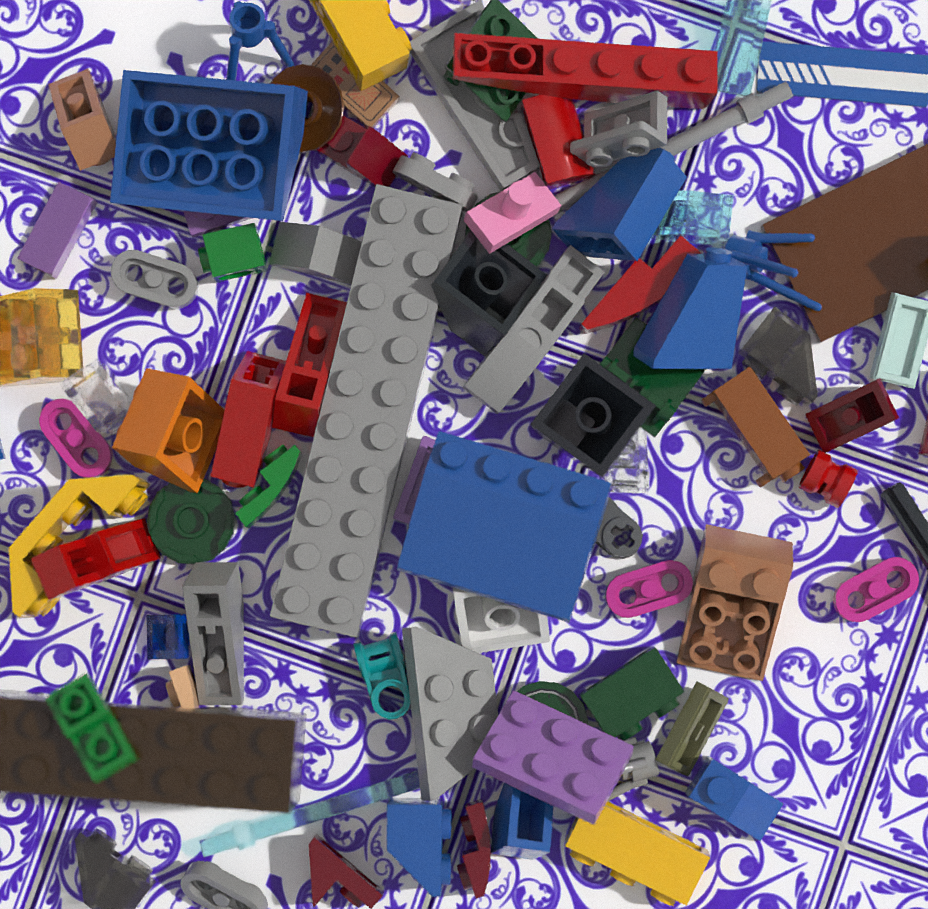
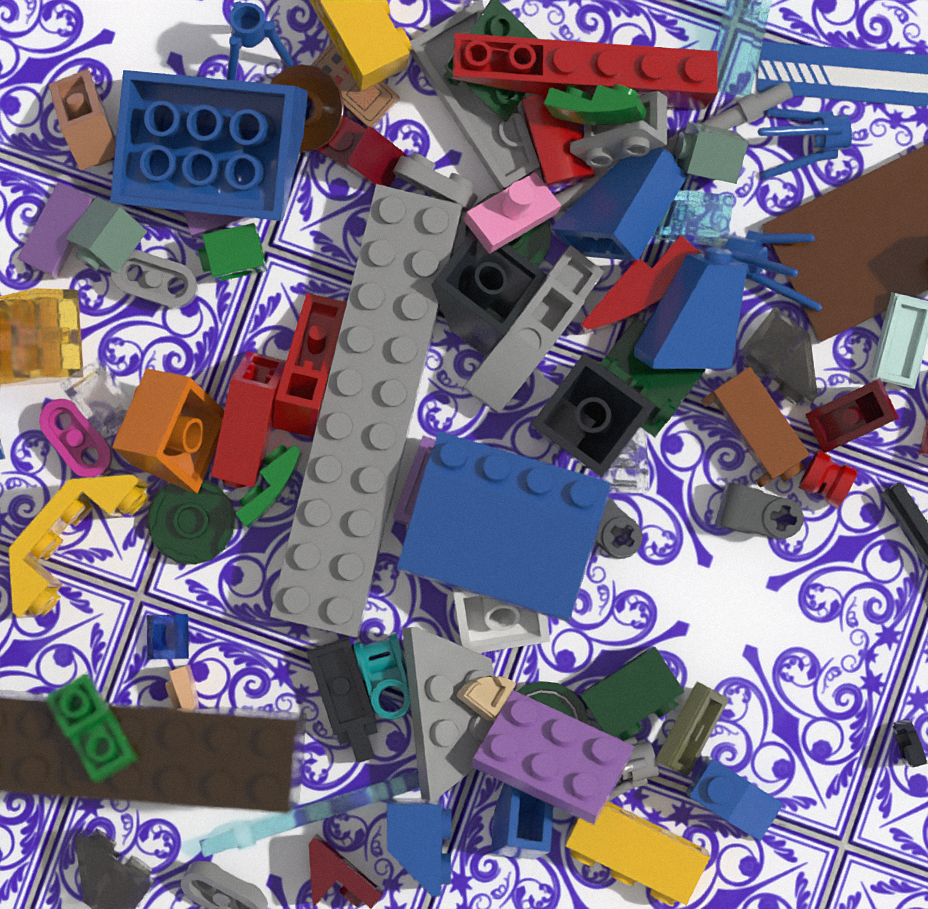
red slope [31,518,161,600] -> none
light grey slope [182,562,244,705] -> none
light grey slope [269,222,362,285] -> none
dark red slope [456,799,491,899] -> none
dark pink plate [605,560,693,618] -> none
nougat slope [677,524,794,681] -> none
dark pink plate [833,557,919,622] -> none
none -> sand green brick [66,196,147,274]
none -> black hinge [306,637,378,763]
none -> tan tile [456,676,516,721]
none -> green slope [544,84,647,125]
none -> sand green brick [674,121,749,184]
none -> dark grey piece [715,482,804,539]
none -> blue plant [757,108,852,179]
none -> black tile [892,719,928,768]

